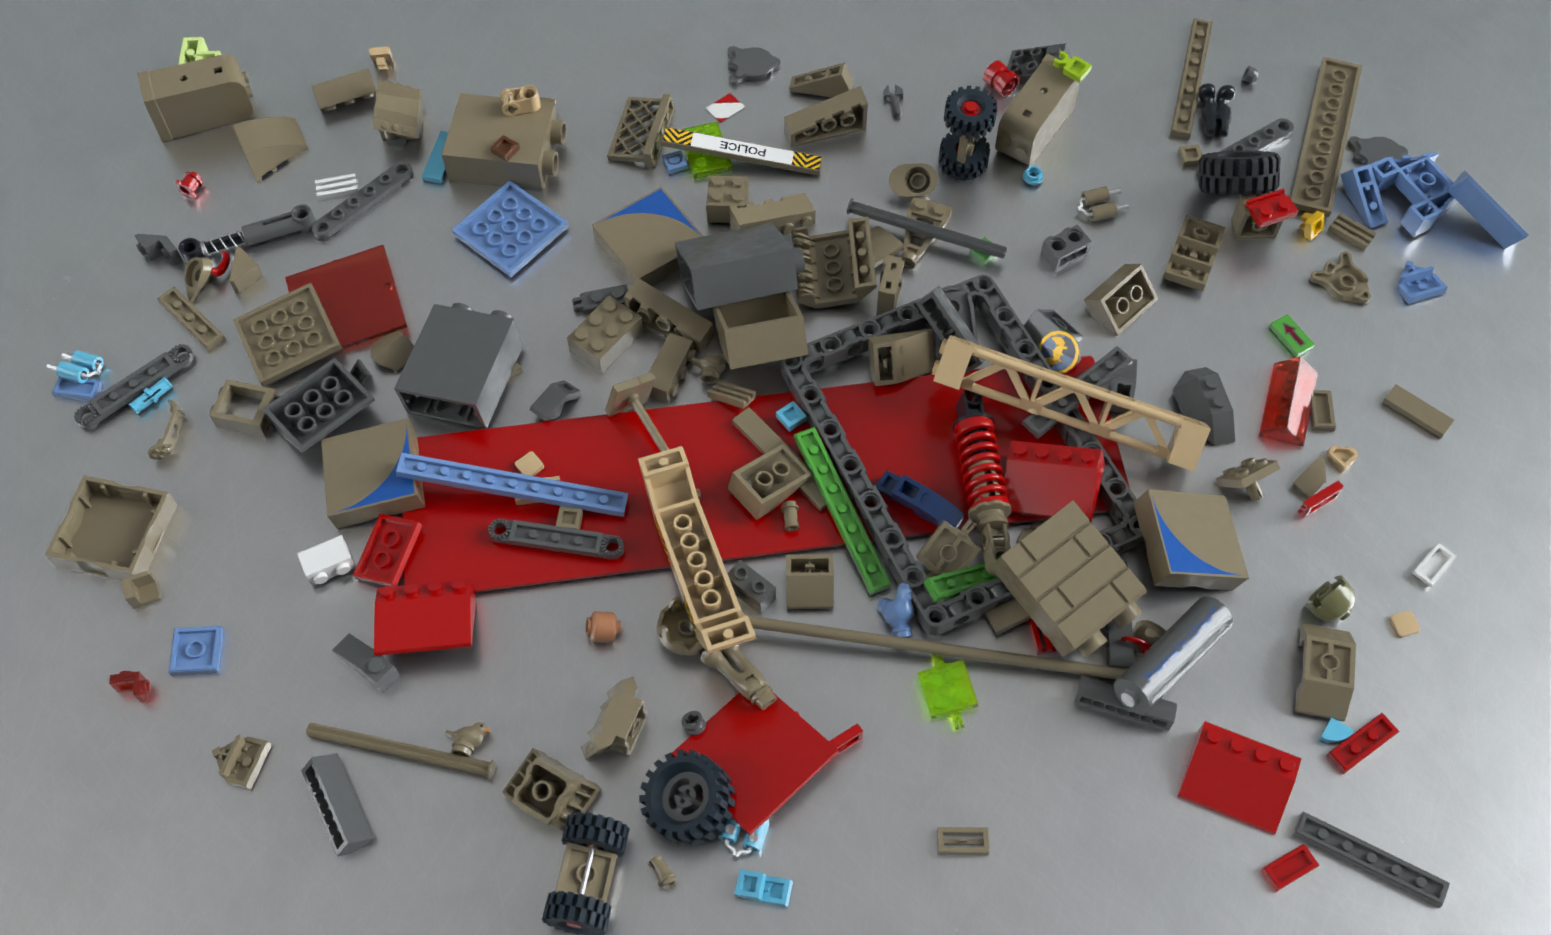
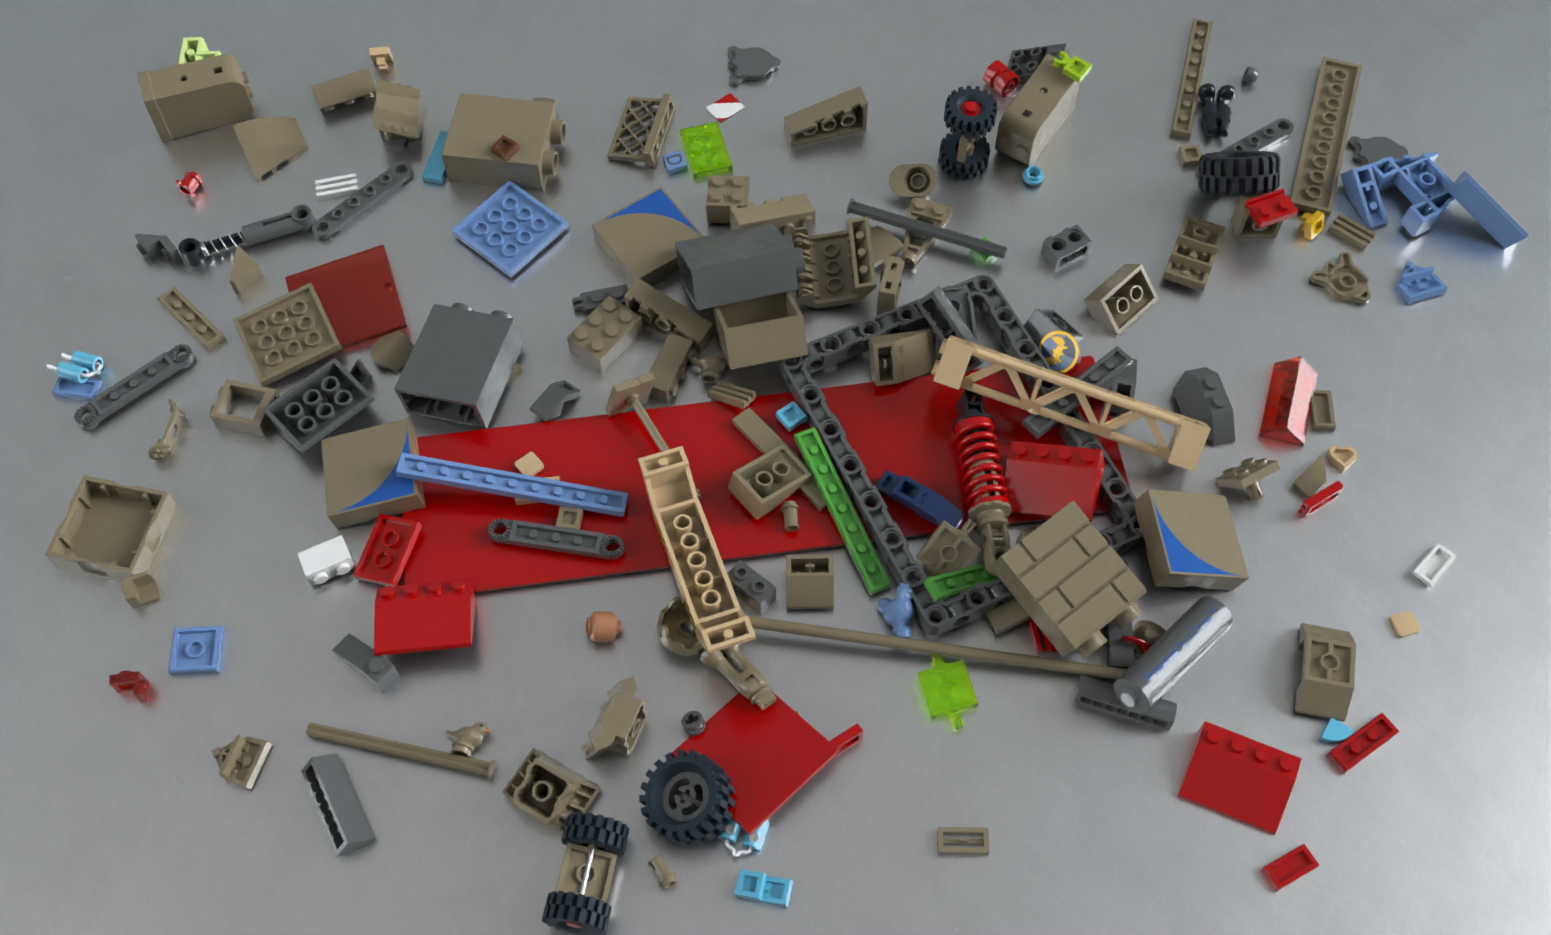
medium azure pin [128,377,173,415] -> none
dark tan piece [184,251,230,303] -> none
tan piece [500,85,541,116] -> none
tile [661,126,823,176] -> none
dark tan slope [789,62,854,97] -> none
dark grey bar [883,85,903,117] -> none
dark tan piece [1077,186,1129,222] -> none
bright green tile [1269,314,1315,358] -> none
dark grey tile [1292,811,1450,908] -> none
olive cylinder [1305,575,1355,621] -> none
dark tan tile [1383,384,1454,438] -> none

